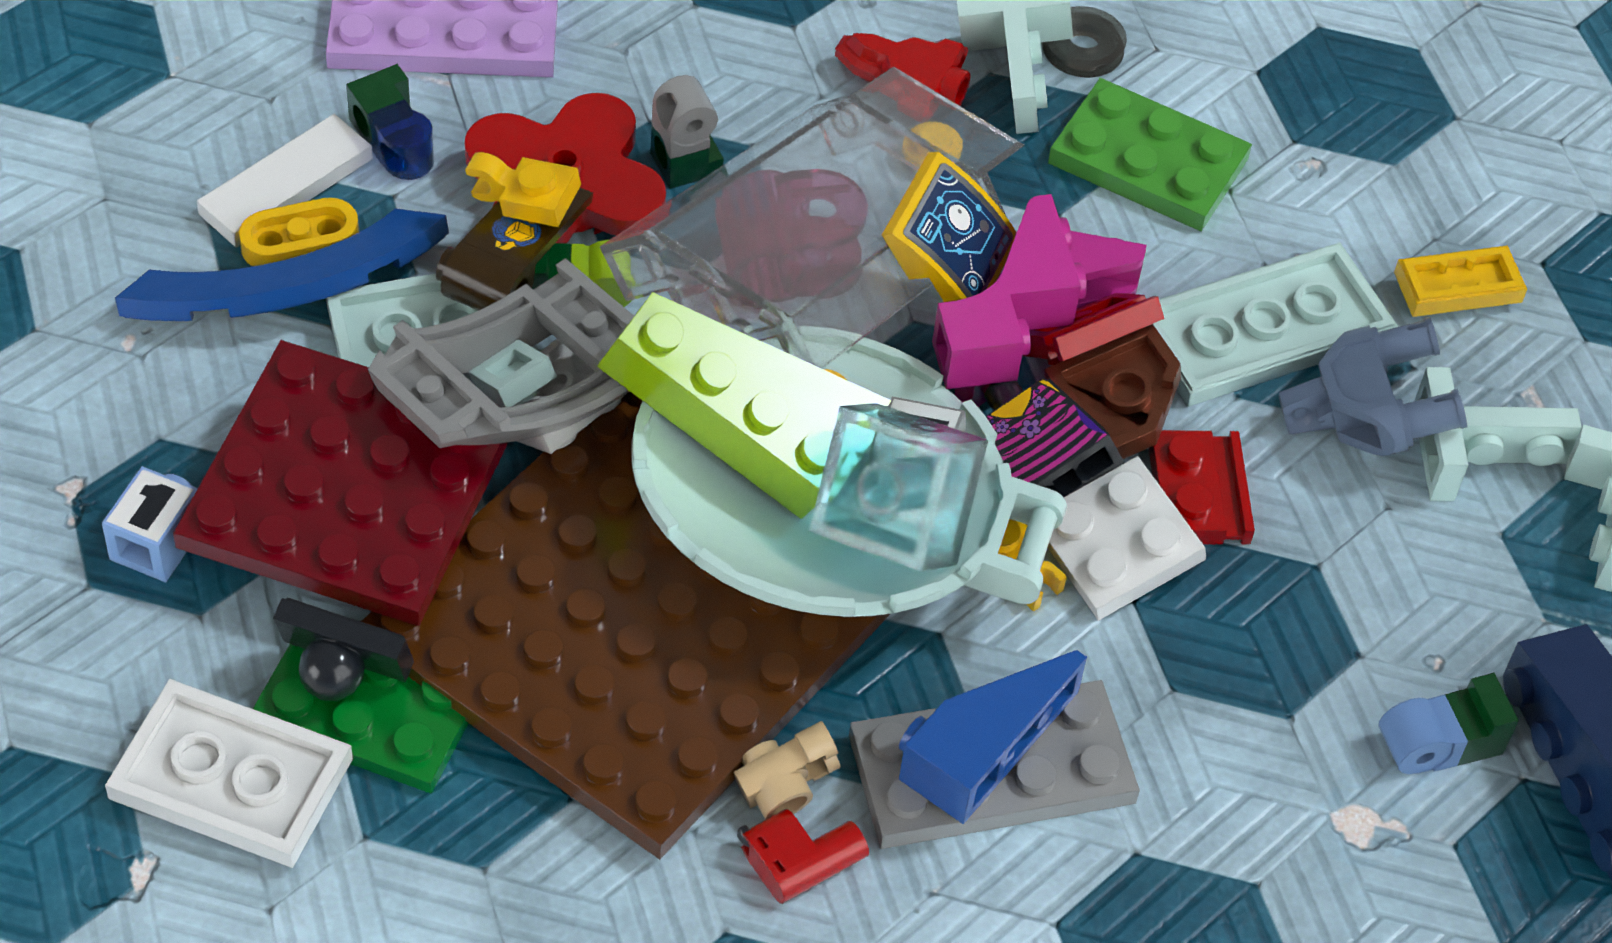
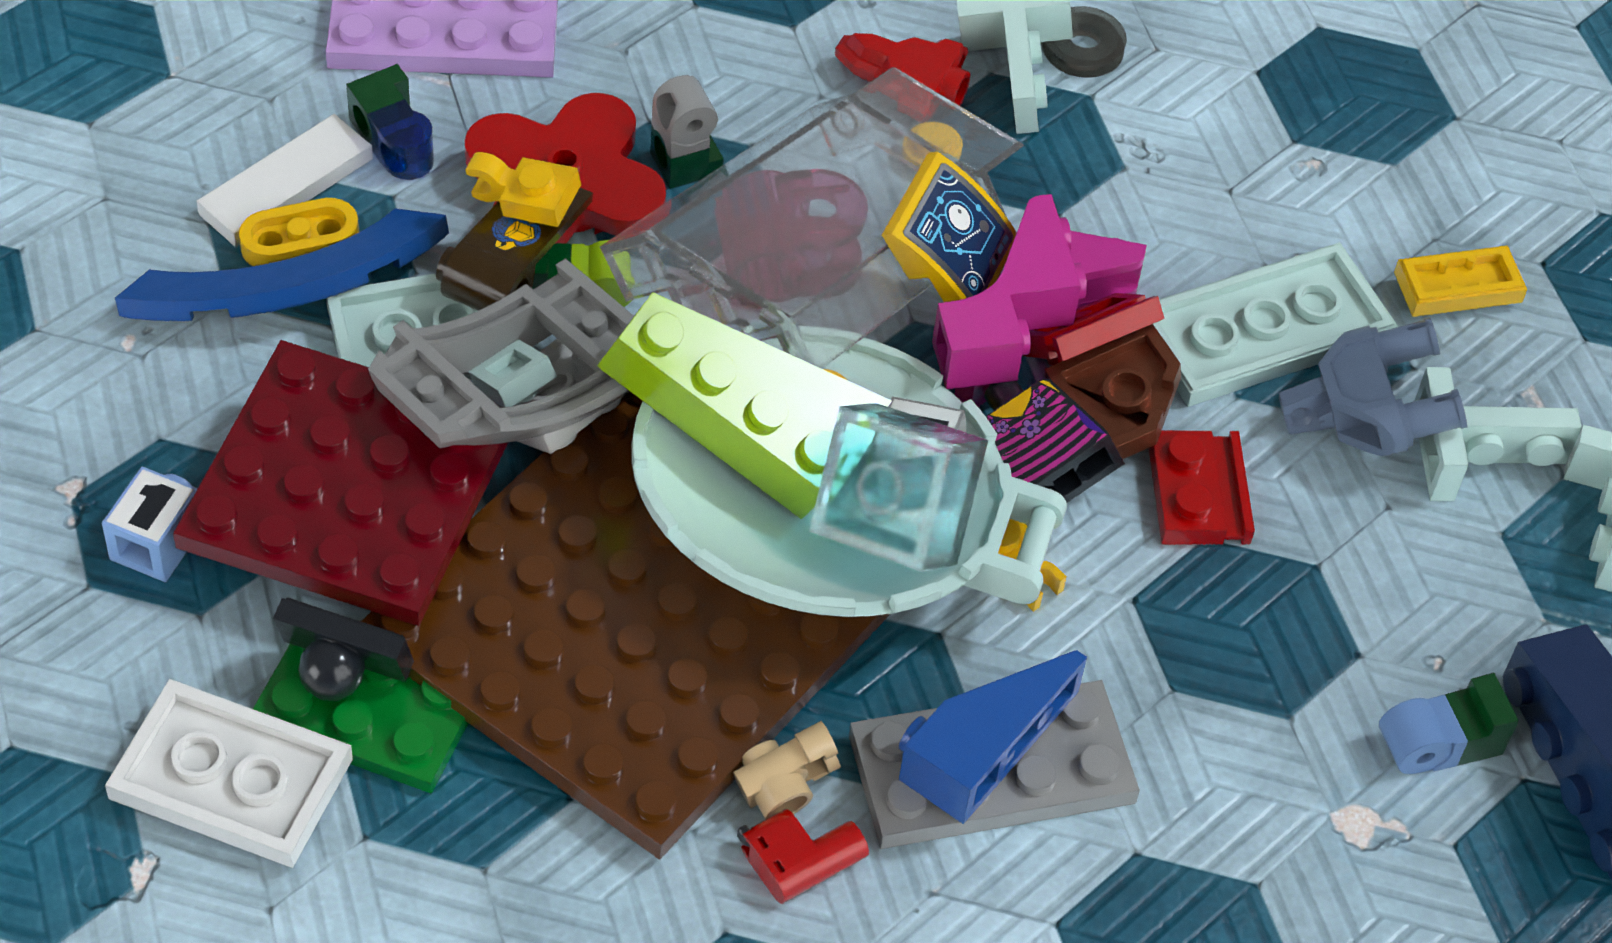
white plate [1047,456,1206,621] -> none
bright green plate [1048,78,1252,232] -> none

